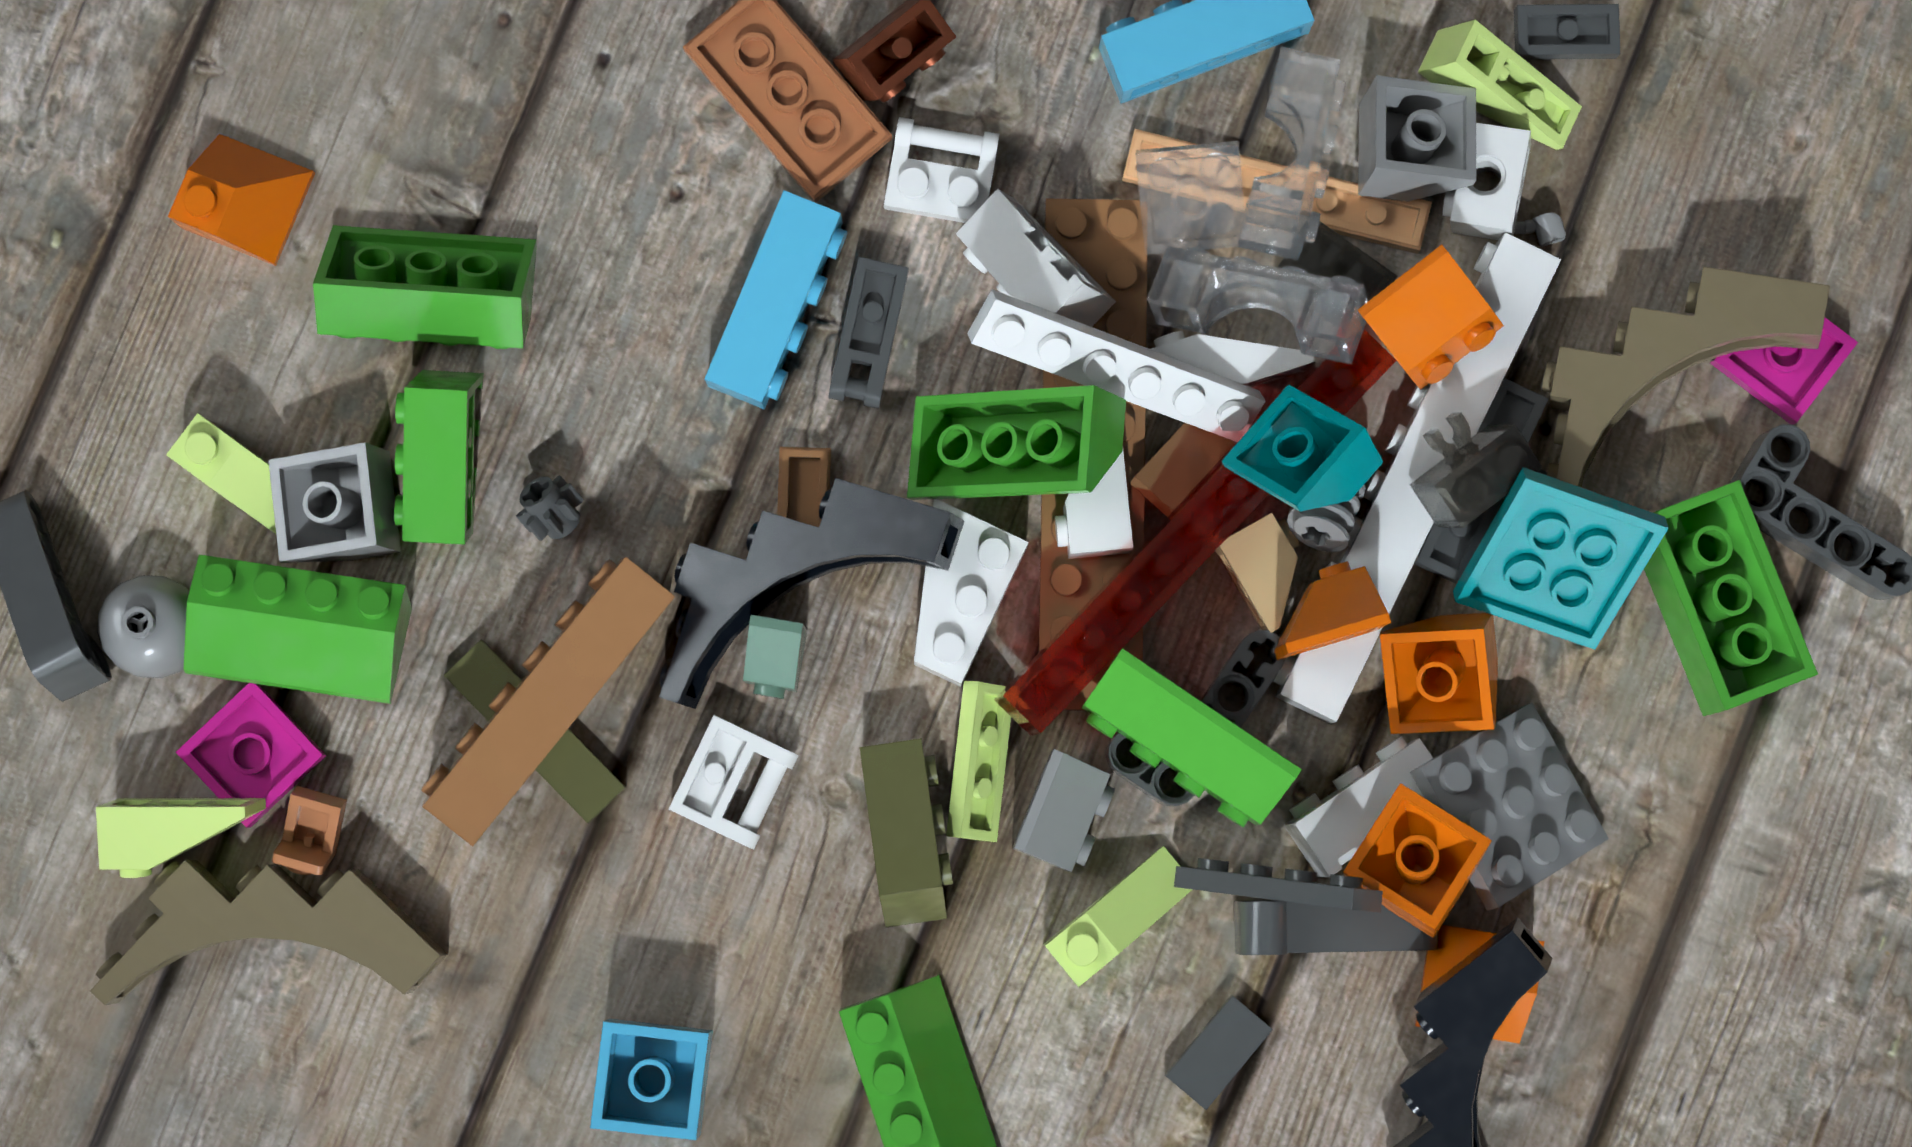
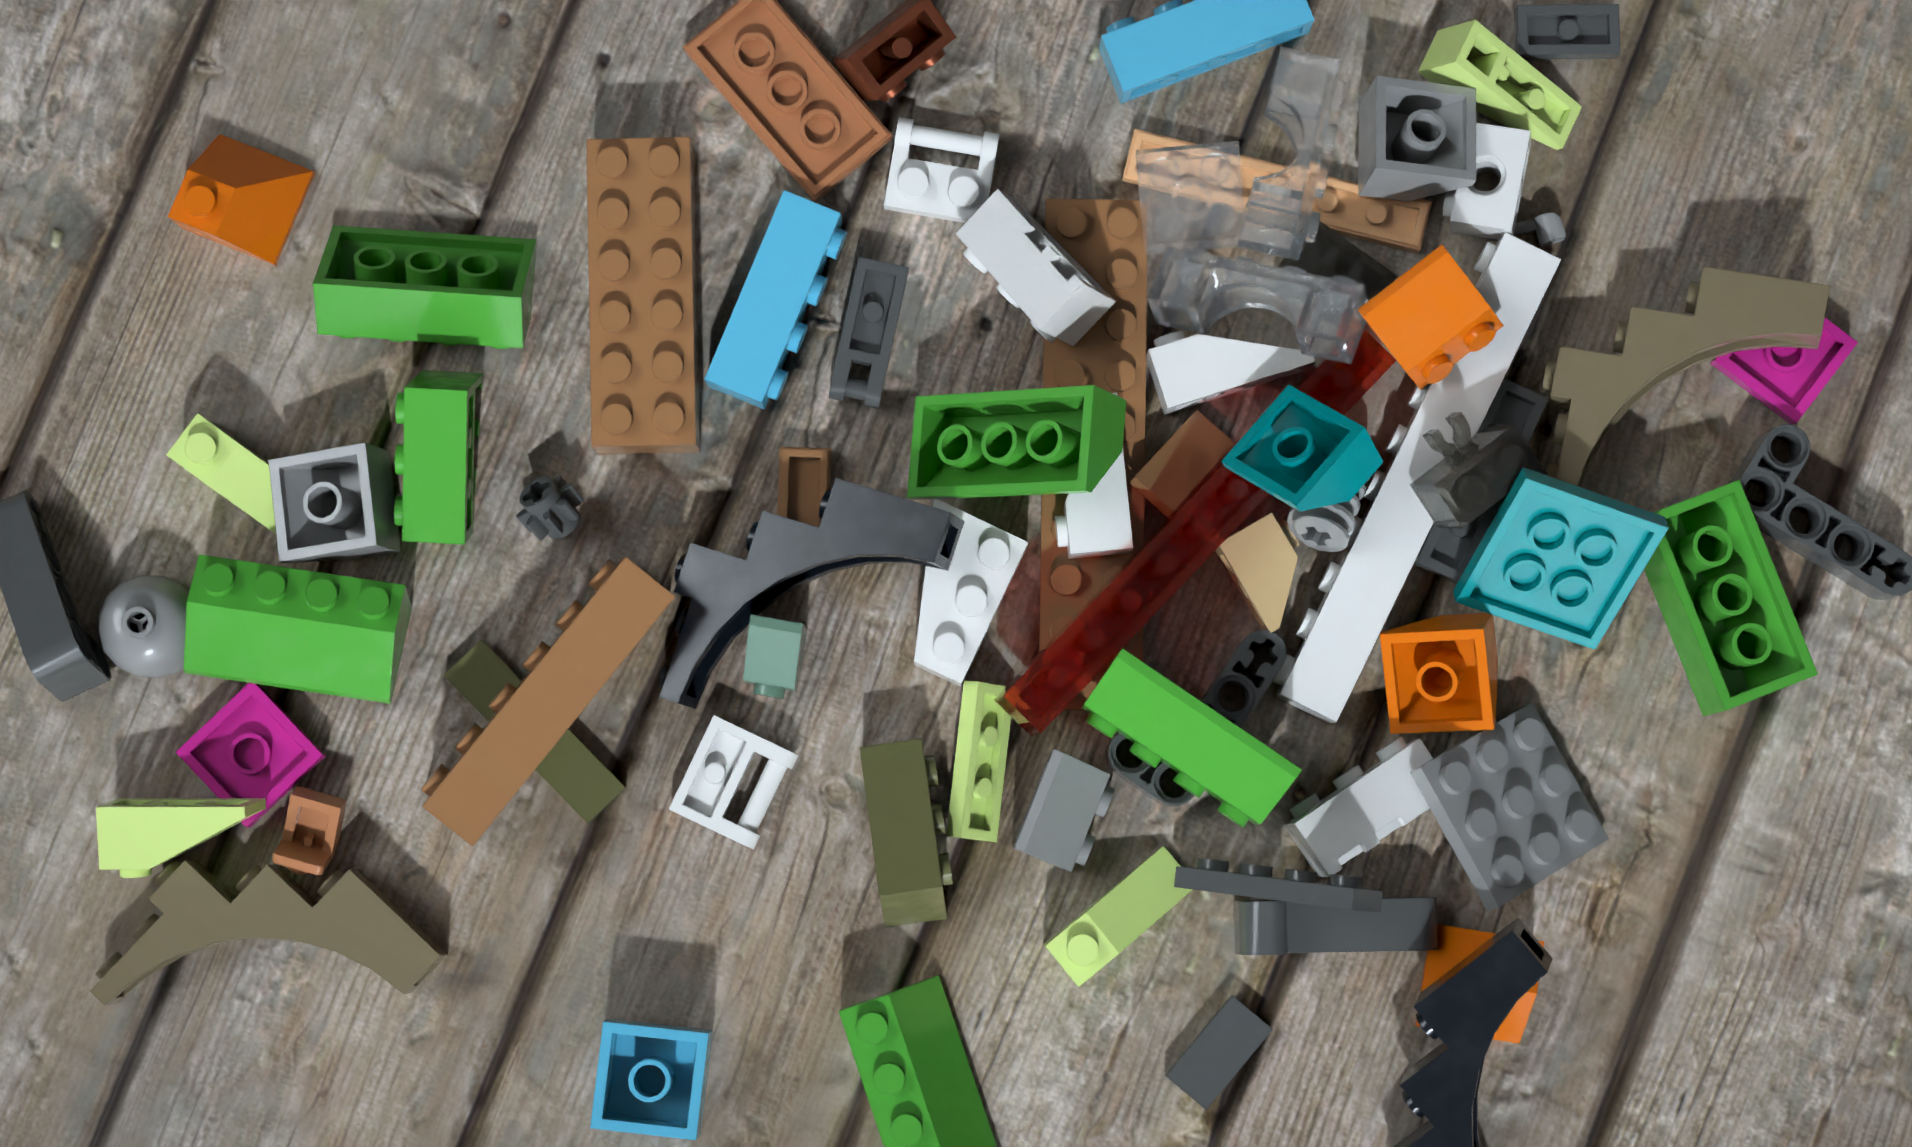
white plate [967,289,1266,442] -> none
orange slope [1274,561,1391,660] -> none
orange slope [1343,783,1492,938] -> none
none -> medium nougat brick [586,137,700,455]

